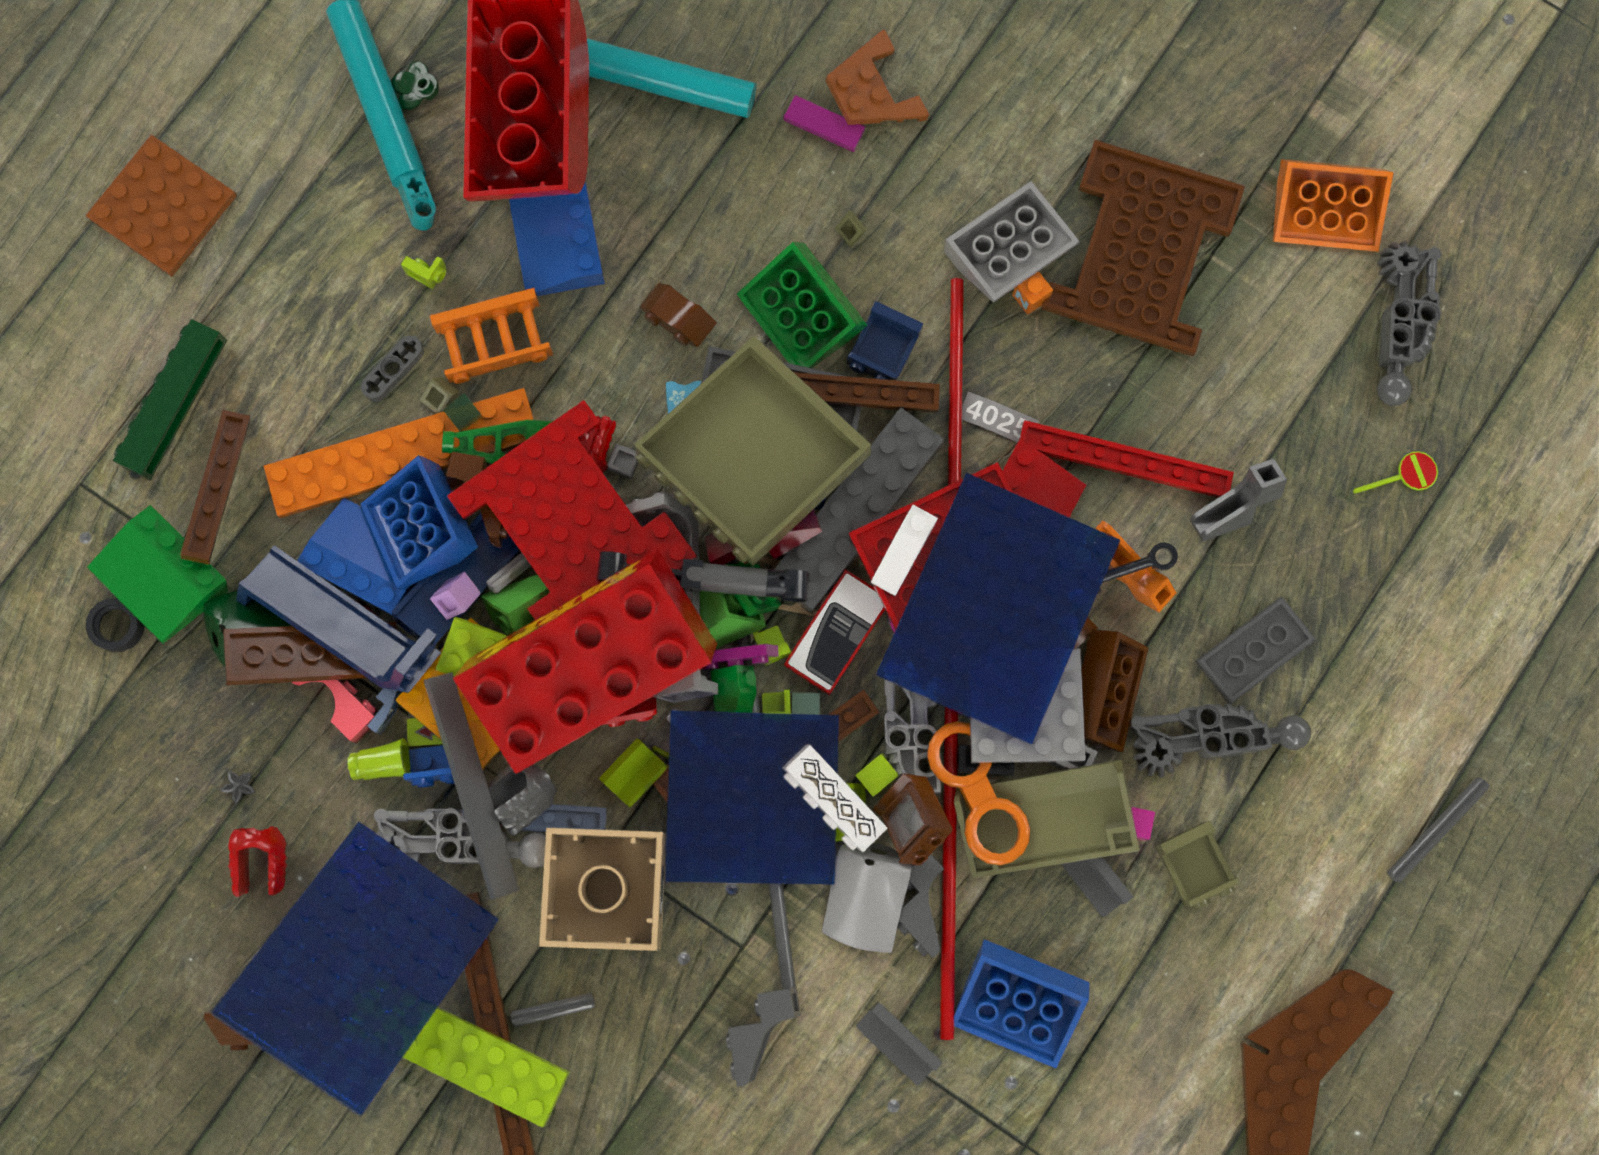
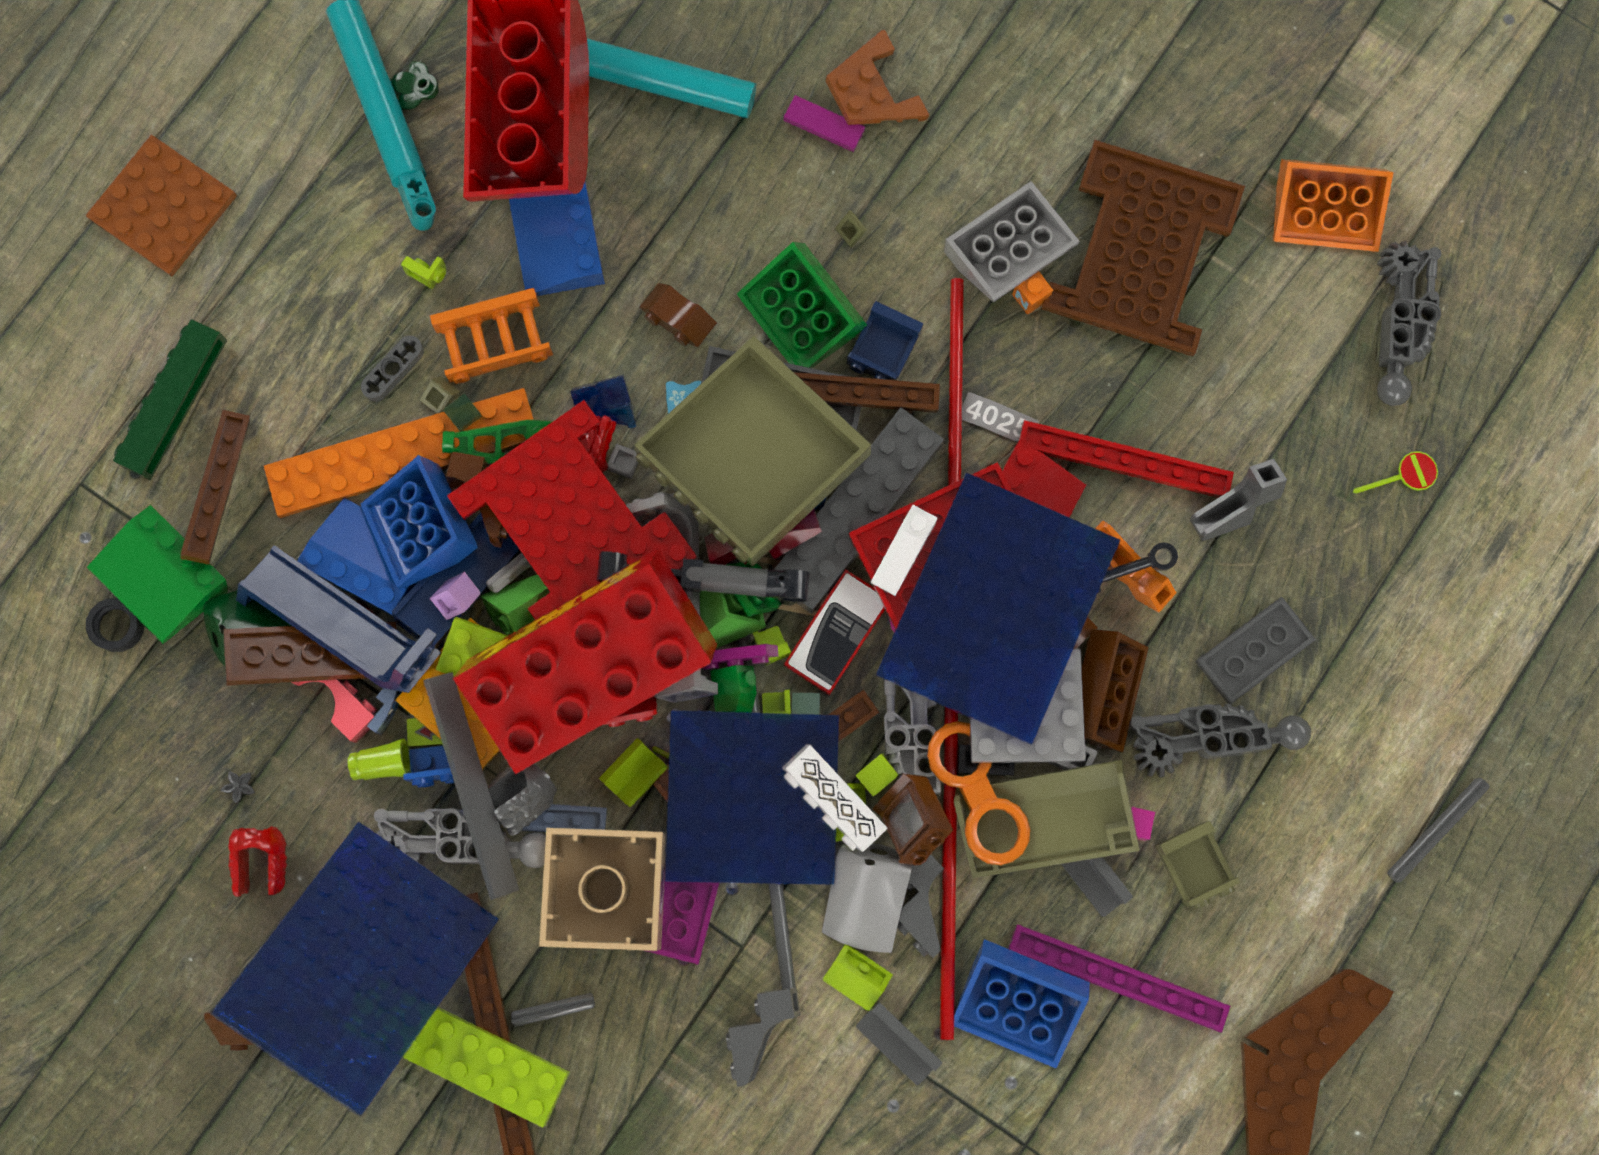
none -> clear blue slope [570,374,637,428]
none -> magenta tile [644,867,720,965]
none -> lime panel [823,944,893,1011]
none -> magenta tile [1008,924,1231,1033]

